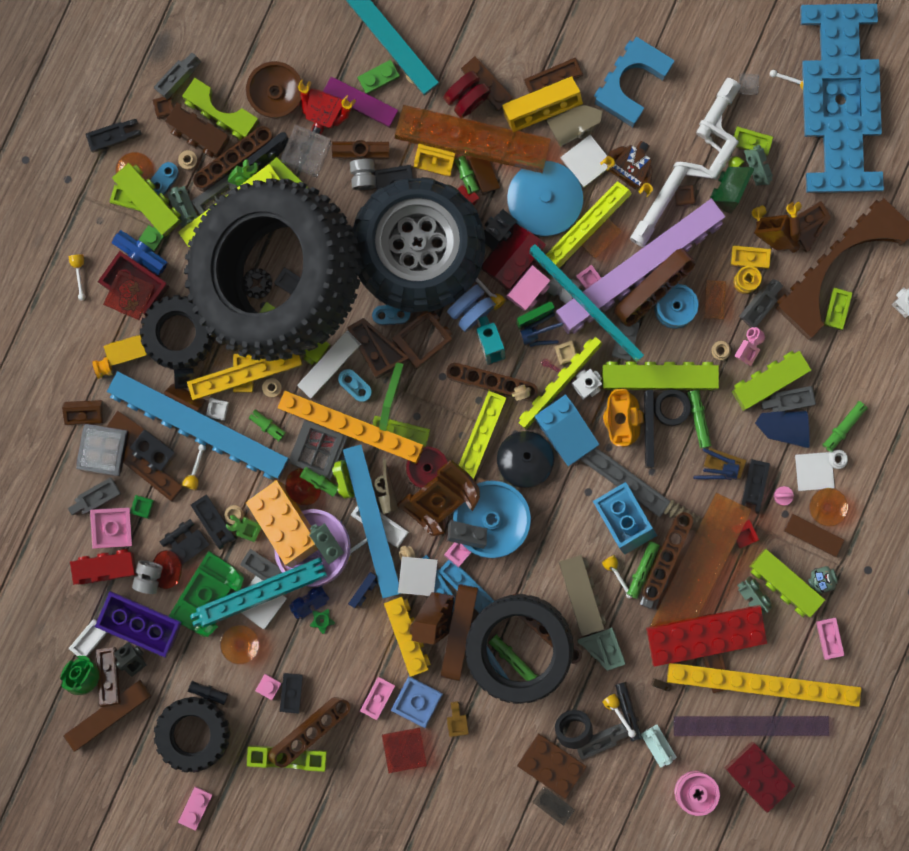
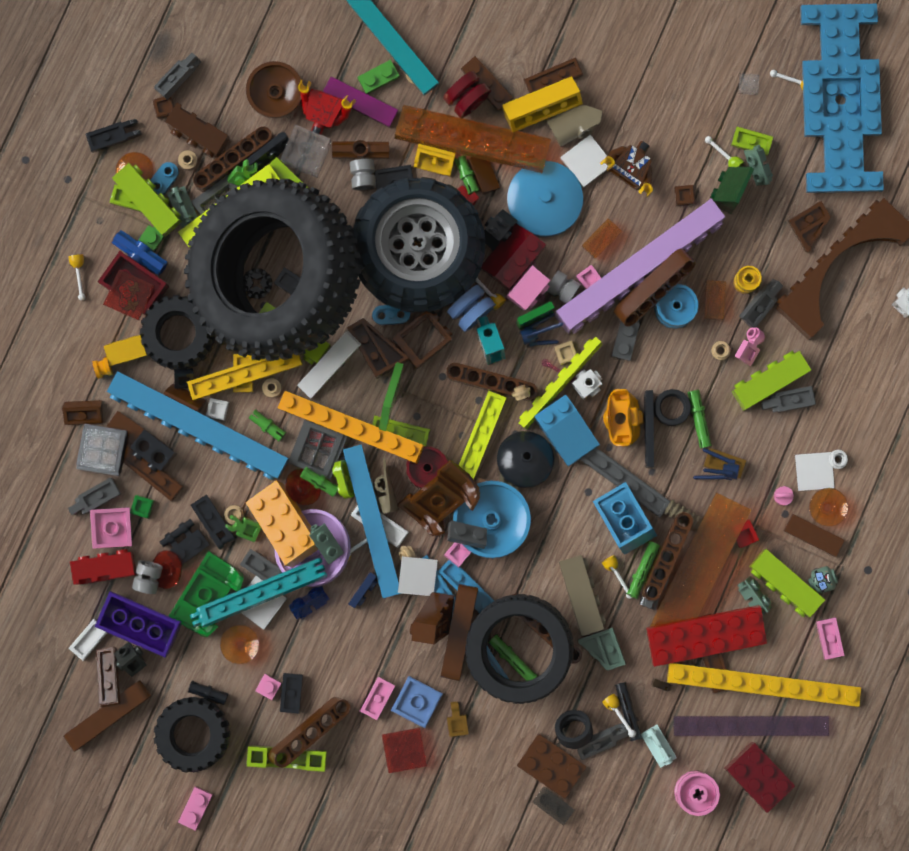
green cylinder [60,656,100,695] -> none
lime arch [182,78,260,140] -> none
hinge [182,444,206,490] -> none
green plate [310,609,335,634] -> none
medium azure plate [338,369,372,402] -> none
yellow brick [384,597,431,677] -> none
teal tile [529,244,644,362] -> none
neon yellow plate [539,181,632,269] -> none
dark azure arch [594,37,675,128] -> none
lime brick [602,362,719,390] -> none
white piece [630,78,741,247] -> none
yellow plate [730,246,771,269] -> none
black hinge [740,459,770,514] -> none
reddish brown torso [752,202,802,253] -> none
dark blue panel [755,411,810,448] -> none
bright green pin [822,401,868,453] -> none
lime plate [824,288,852,330] -> none

